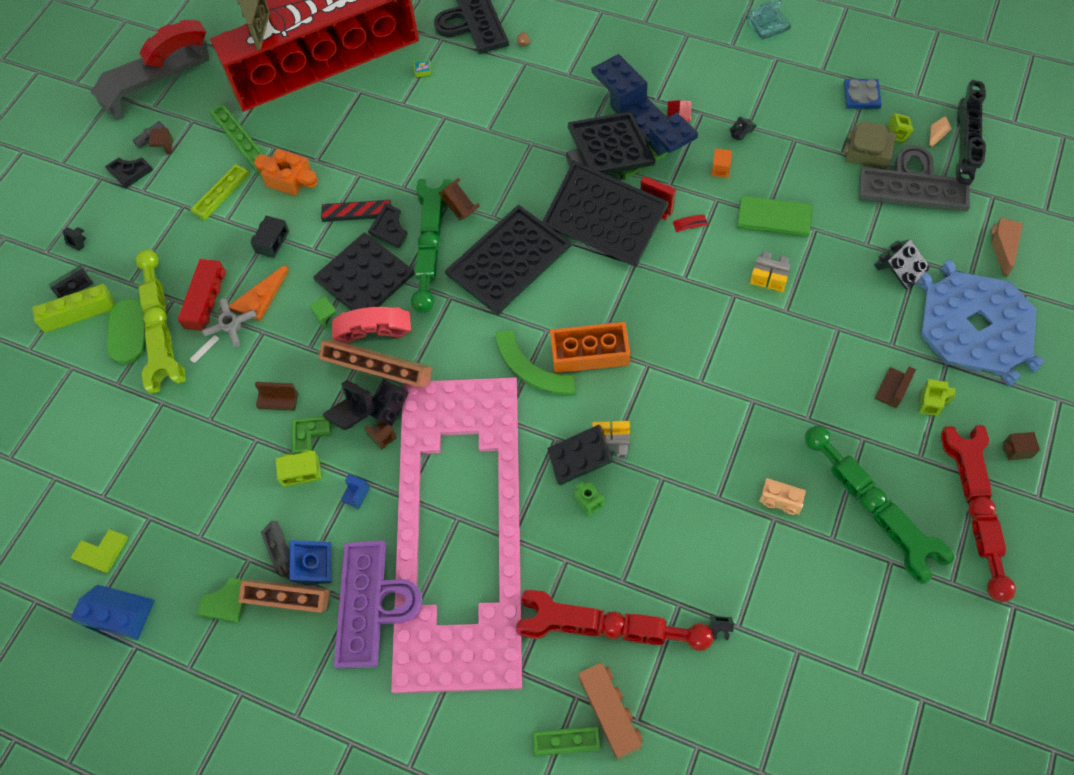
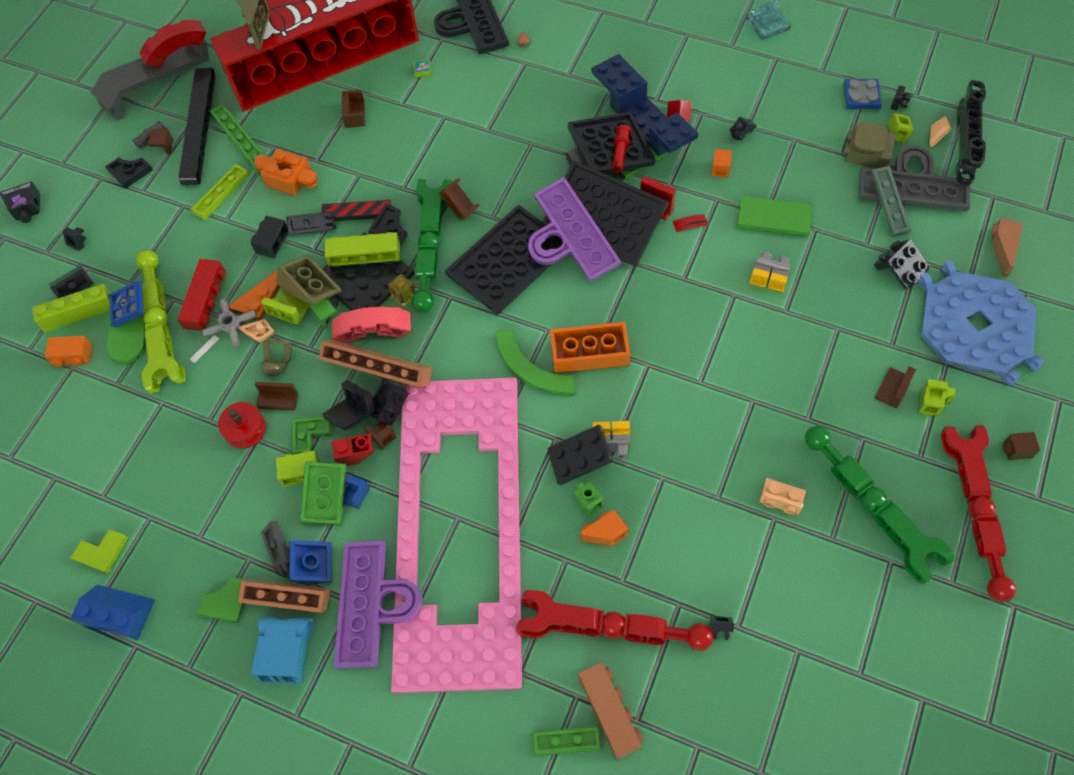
none -> black torso [0,181,40,223]
none -> orange brick [44,336,92,367]
none -> blue piece [109,281,144,328]
none -> black beam [179,67,215,185]
none -> red wheel [218,402,266,449]
none -> light nougat piece [238,319,275,343]
none -> dark azure piece [251,616,313,684]
none -> lime bracket [261,288,310,326]
none -> olive piece [261,339,292,376]
none -> olive slope [276,255,342,305]
none -> black hinge [286,211,337,235]
none -> bright green tile [300,461,347,524]
none -> lime brick [325,232,400,267]
none -> red slope [331,433,374,466]
none -> reddish brown panel [342,90,365,128]
none -> clear yellow brick [387,274,415,307]
none -> medium lavender plate [528,177,621,282]
none -> orange slope [580,510,629,546]
none -> red pin [612,125,632,173]
none -> sand green tile [871,165,911,237]
none -> black tile [890,85,912,111]

